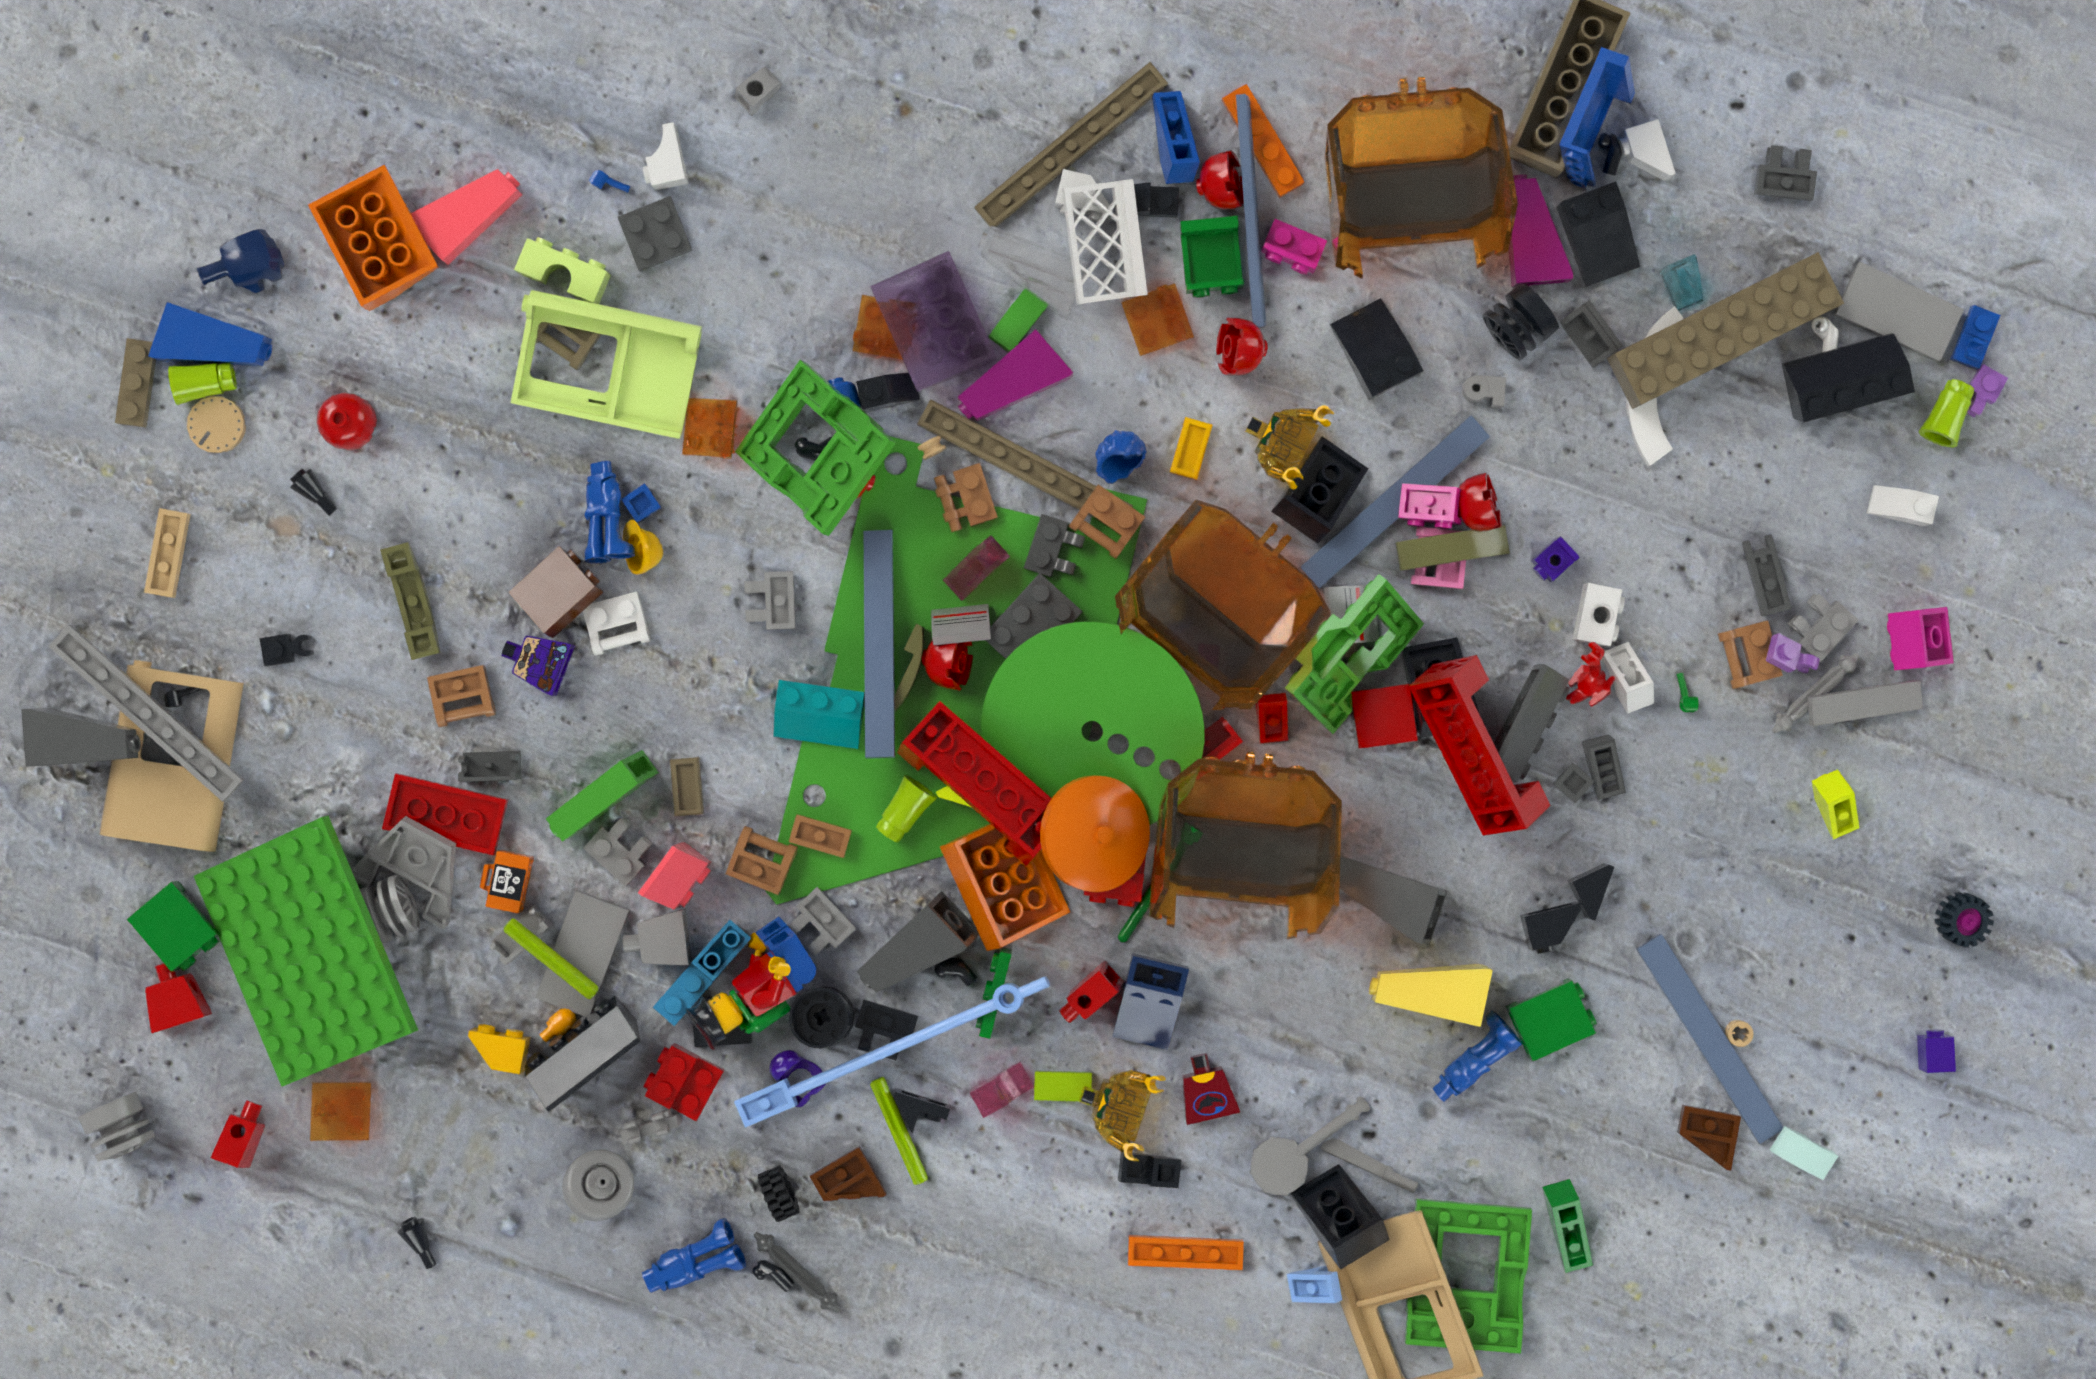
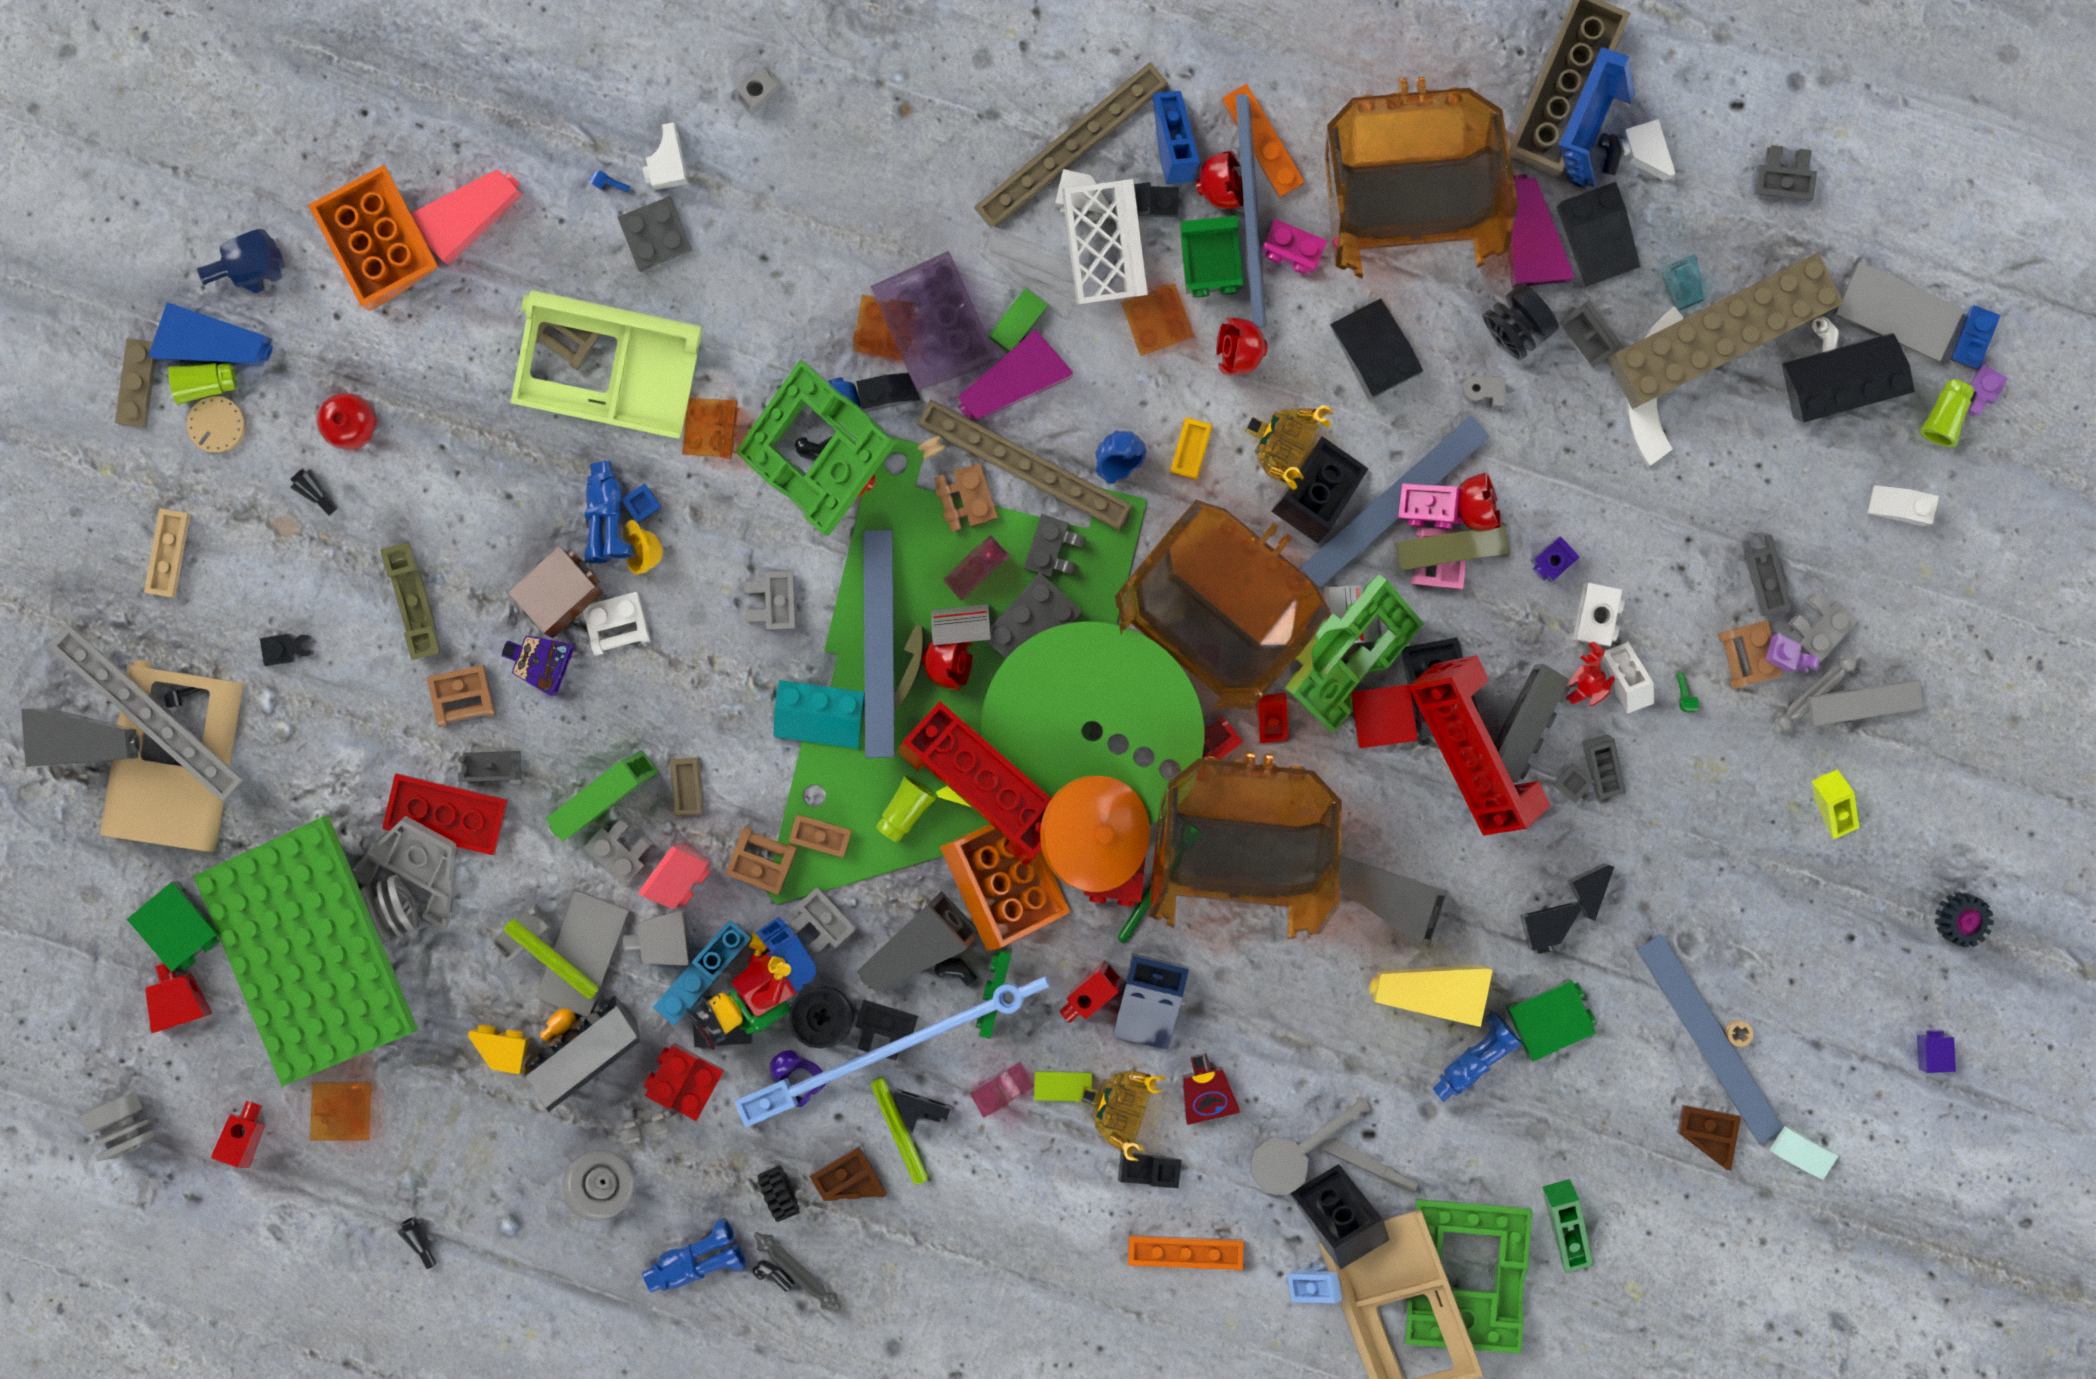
piece [479,850,534,913] -> none
yellowish green arch [514,237,611,304] -> none
medium nougat plate [1069,484,1145,559] -> none
dark pink slope [1887,607,1954,671] -> none

